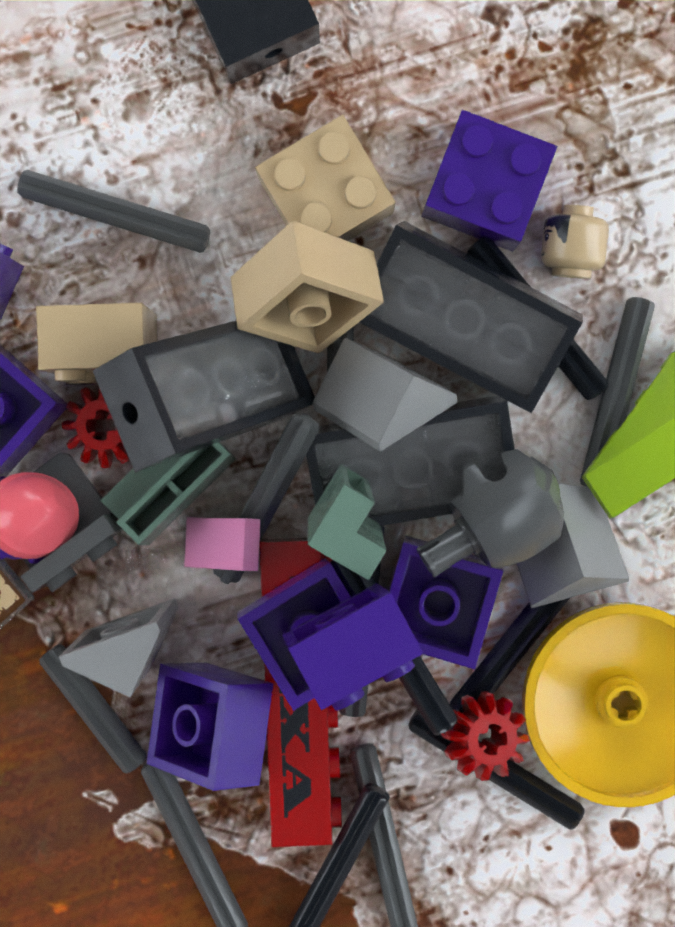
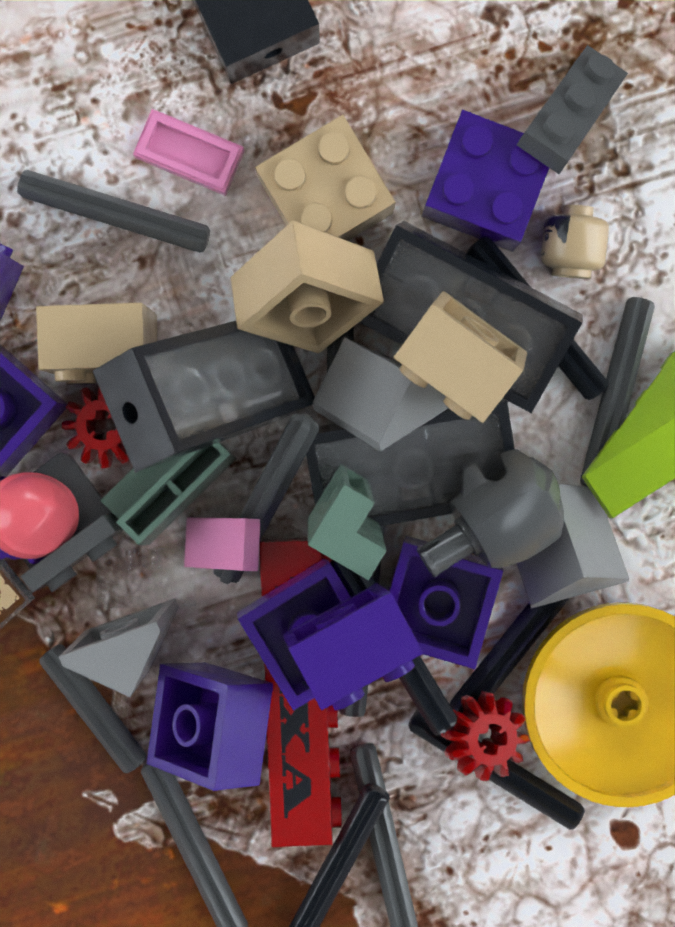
none -> bright pink tile [133,109,245,196]
none -> tan brick [393,291,527,423]
none -> dark grey plate [517,45,628,174]

